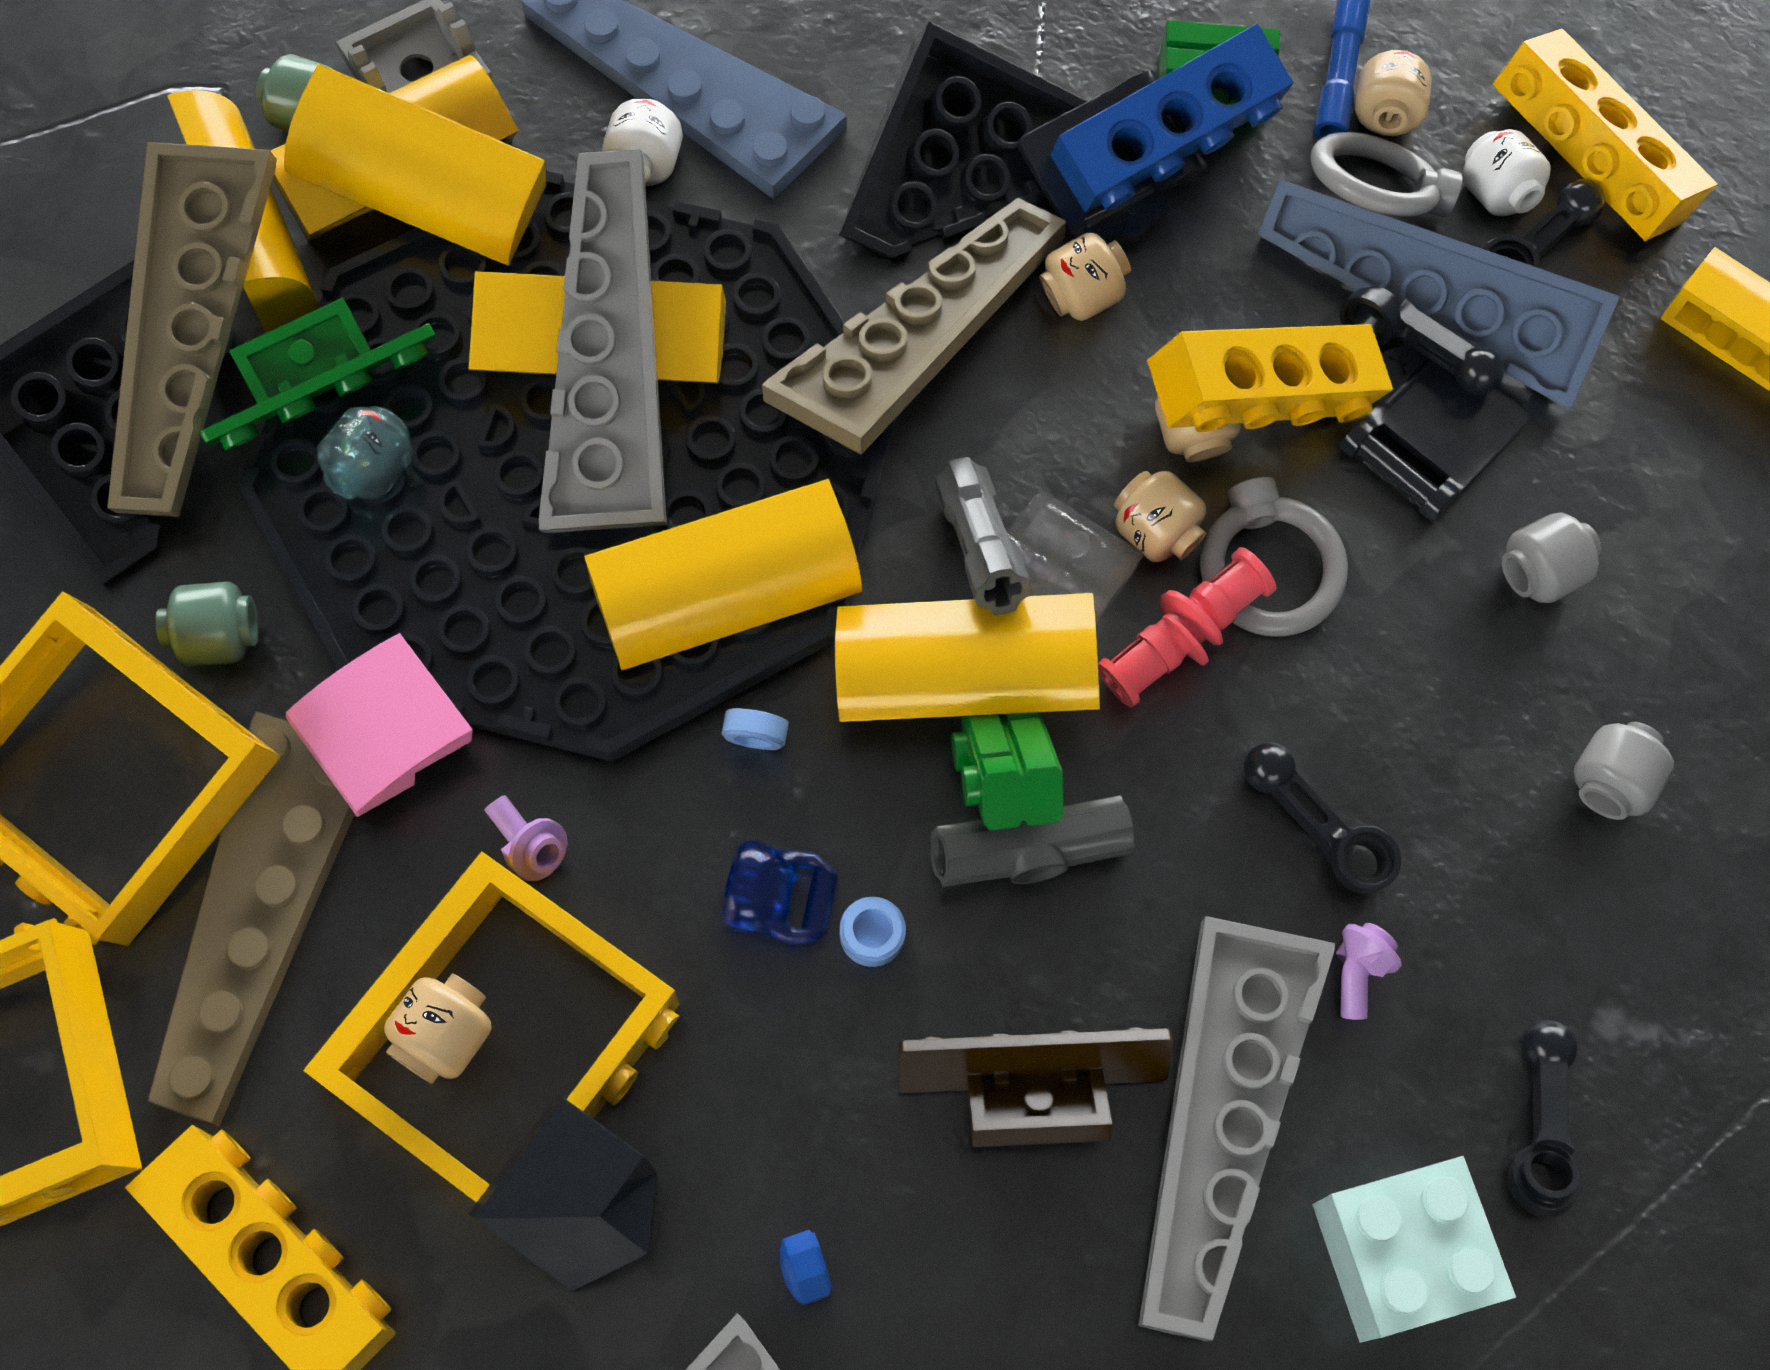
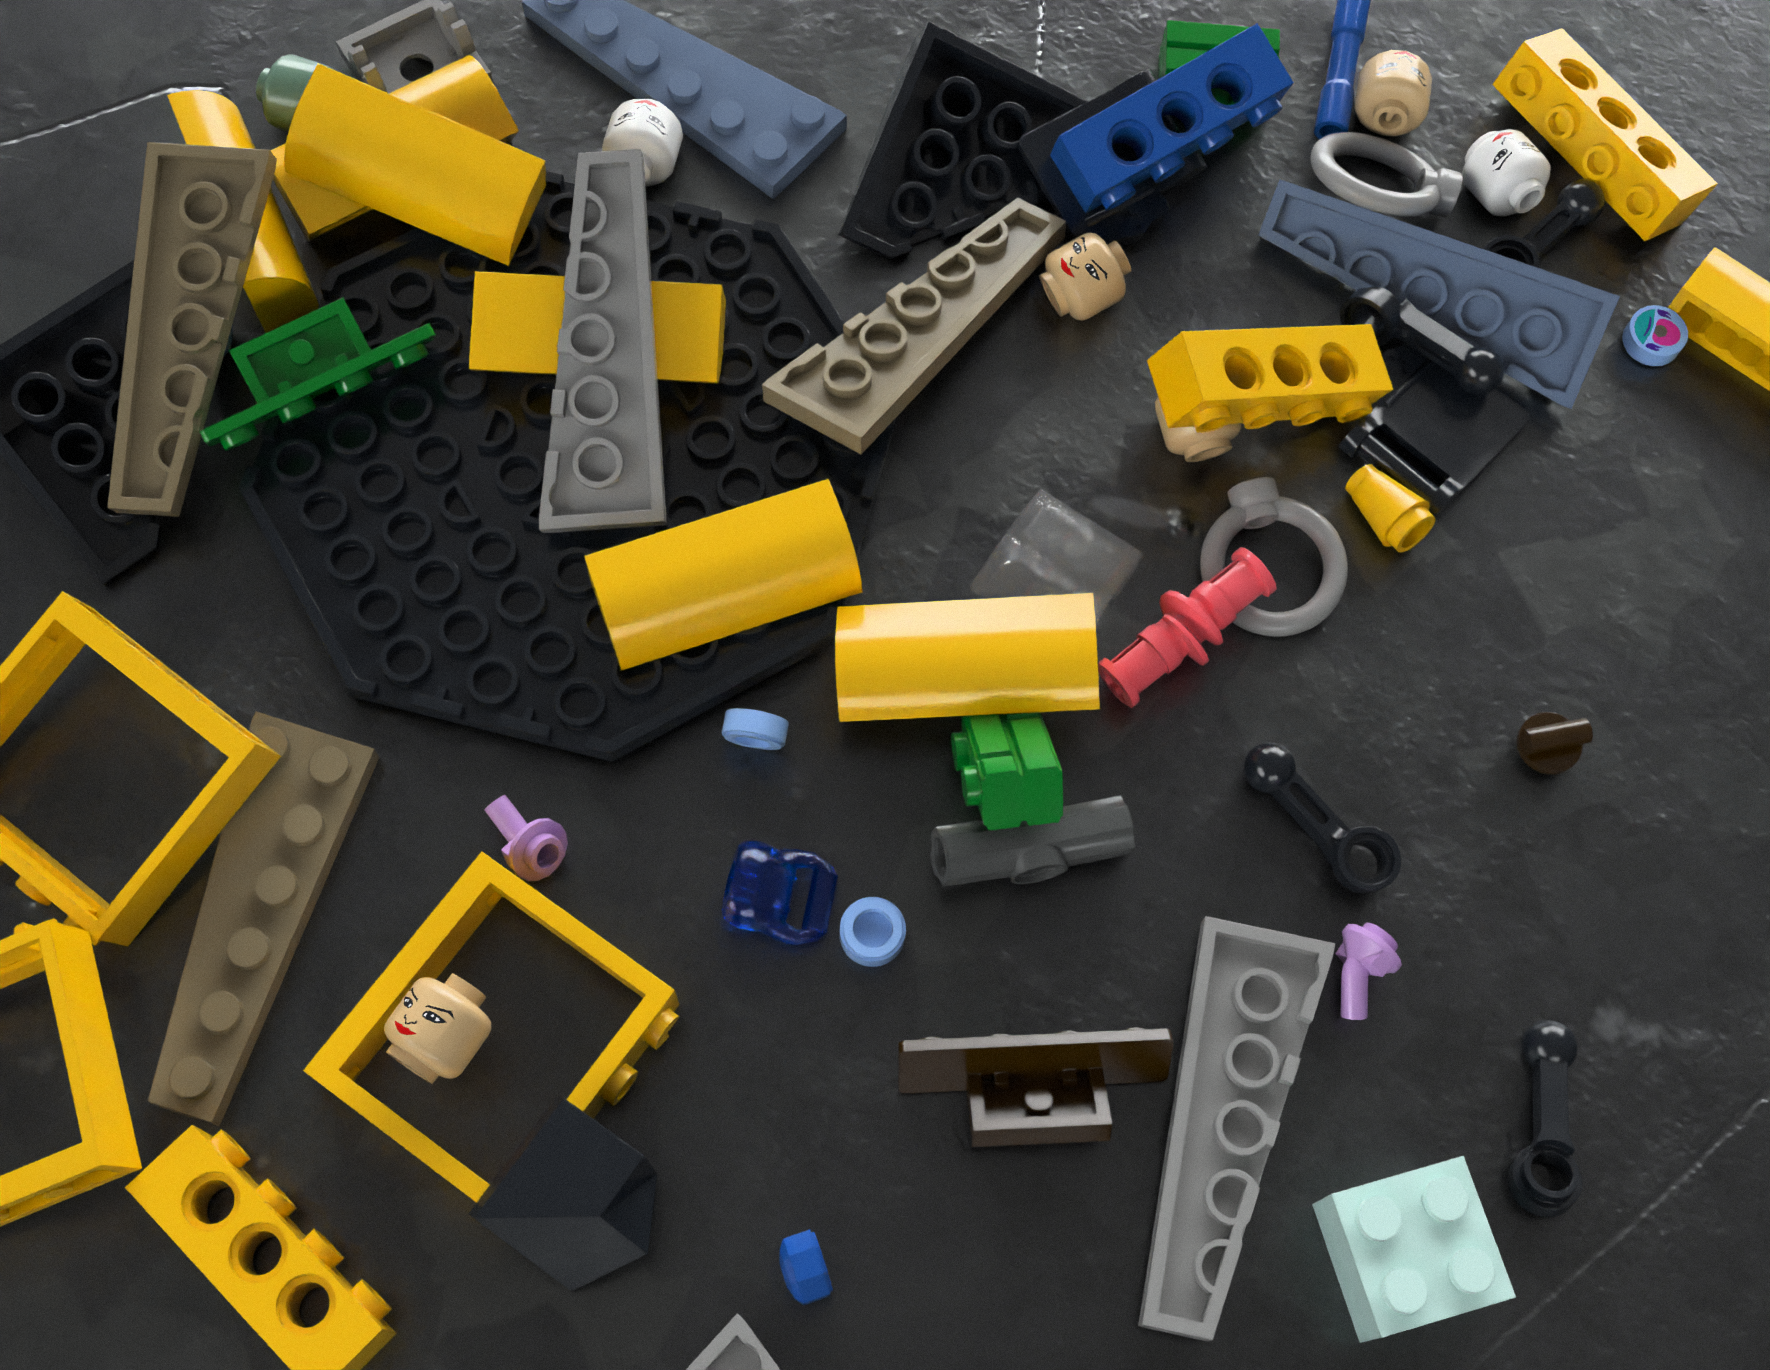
sand green head [156,581,258,667] -> none
bright pink slope [286,633,473,817] -> none
clear light blue head [317,406,413,500] -> none
dark grey axle [935,457,1031,615] -> none
tan head [1113,471,1206,562] -> none
light grey head [1502,512,1601,603] -> none
light grey head [1573,722,1674,820] -> none
none -> yellow cone [1345,464,1436,552]
none -> dark brown plate [1517,712,1593,775]
none -> light blue tile [1622,305,1688,366]

